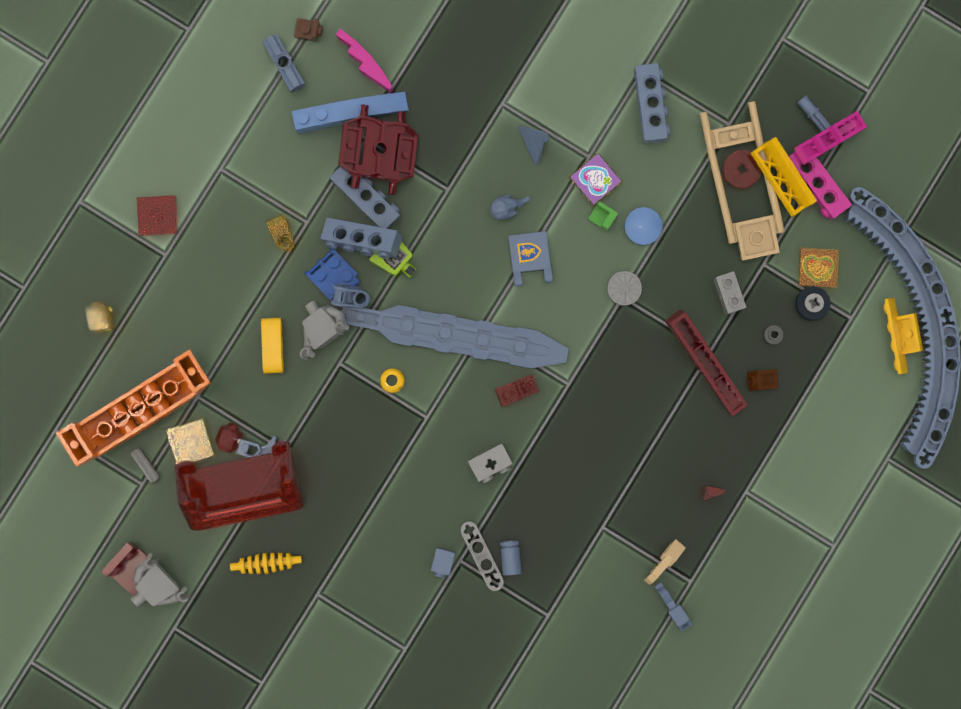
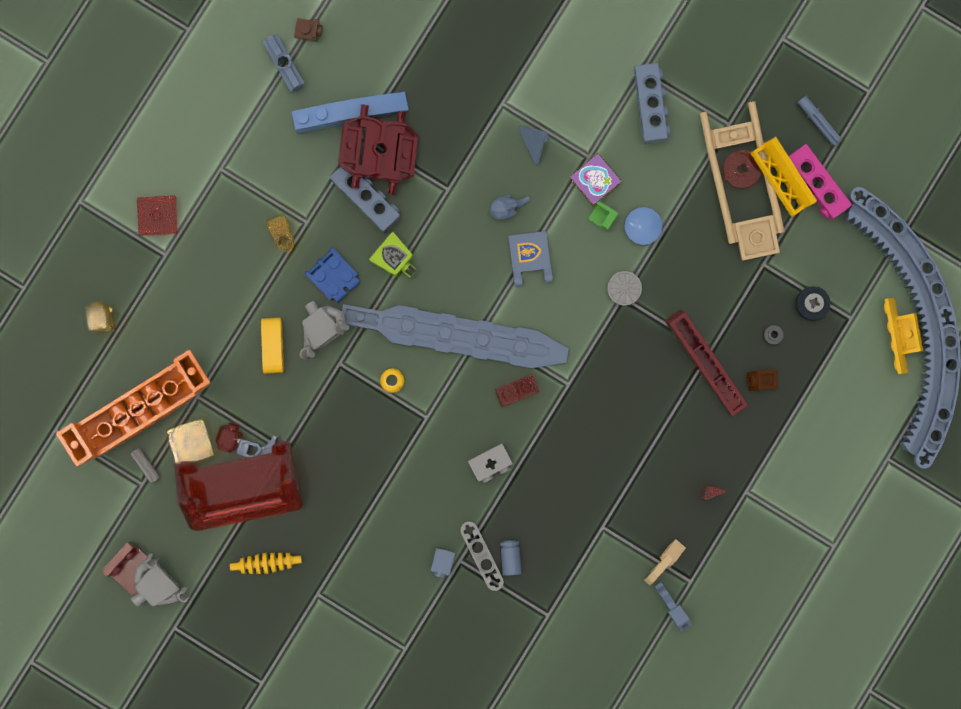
sand blue brick [320,218,402,259] -> none
sand blue piece [331,284,370,308] -> none
dark pink slope [336,29,393,93] -> none
light grey brick [713,271,746,315] -> none
dark pink slope [794,111,867,165] -> none
clear yellow tile [798,248,839,288] -> none

